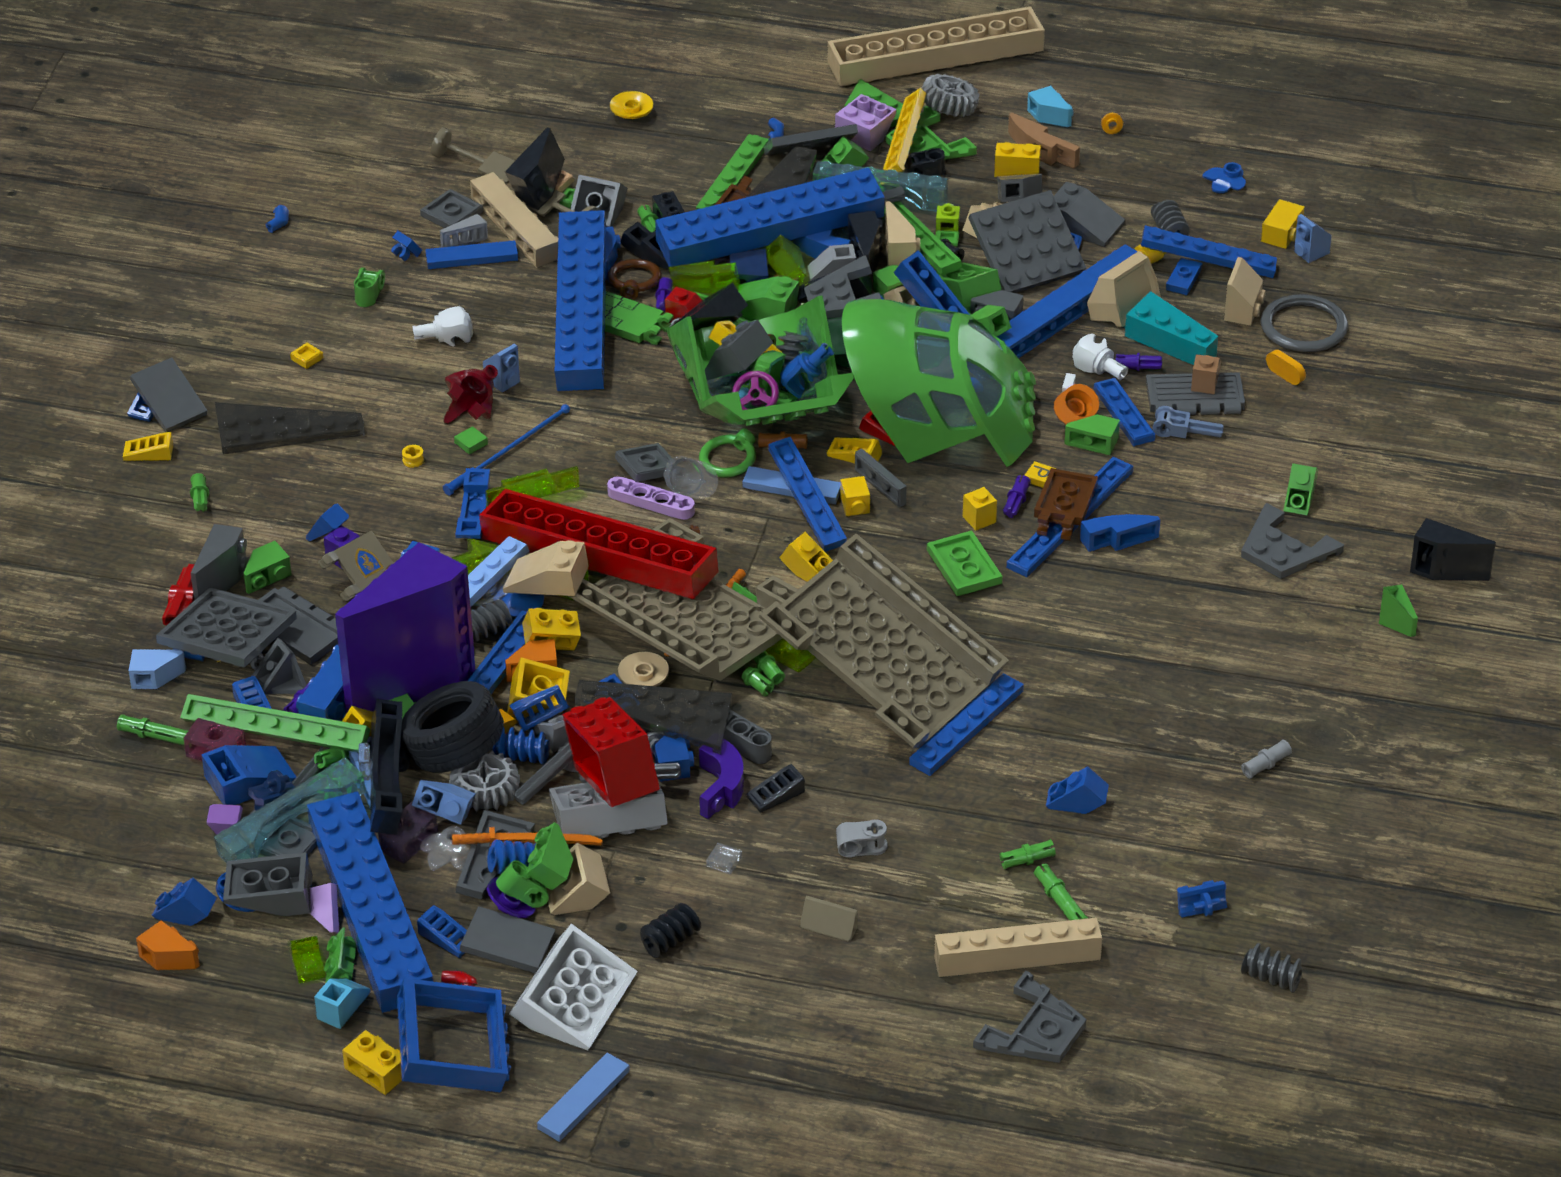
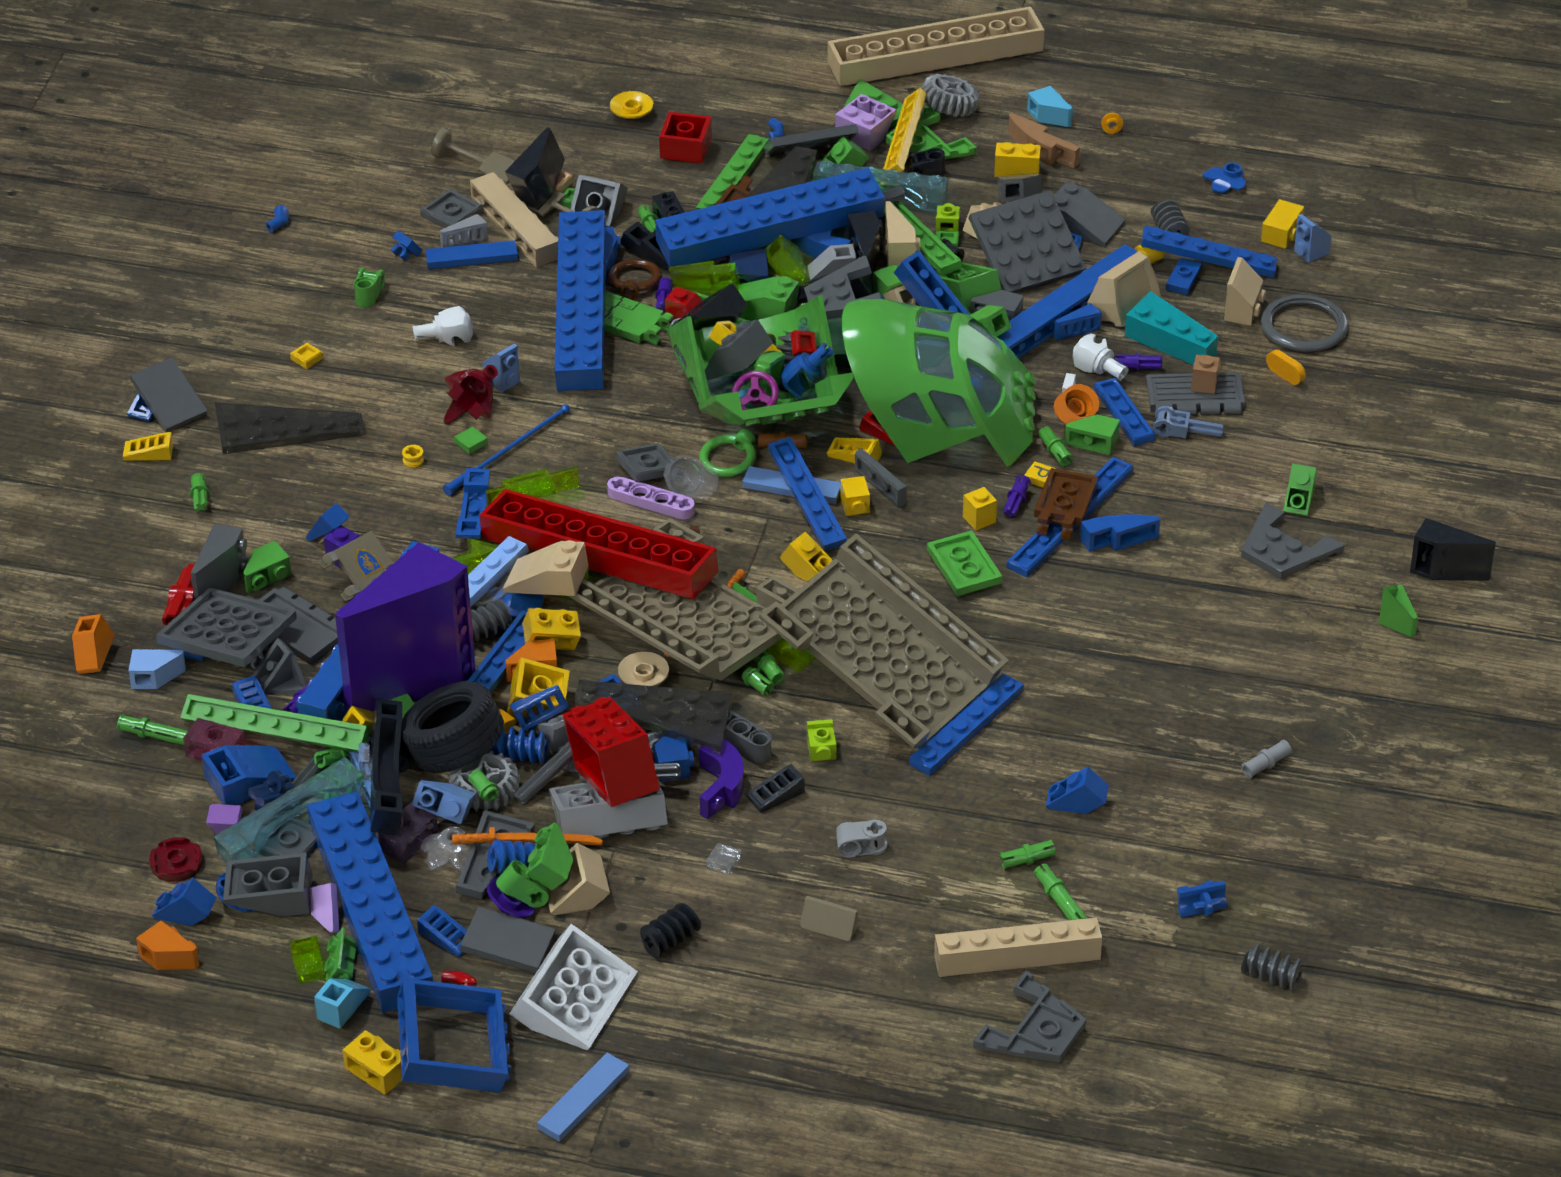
none -> orange slope [72,614,115,674]
none -> dark red tile [149,837,203,882]
none -> bright green pin [468,769,499,802]
none -> red brick [659,112,712,163]
none -> red tile [790,330,817,355]
none -> lime brick [807,719,836,762]
none -> bright green axle [1039,426,1073,466]
none -> blue slope [1054,303,1102,341]

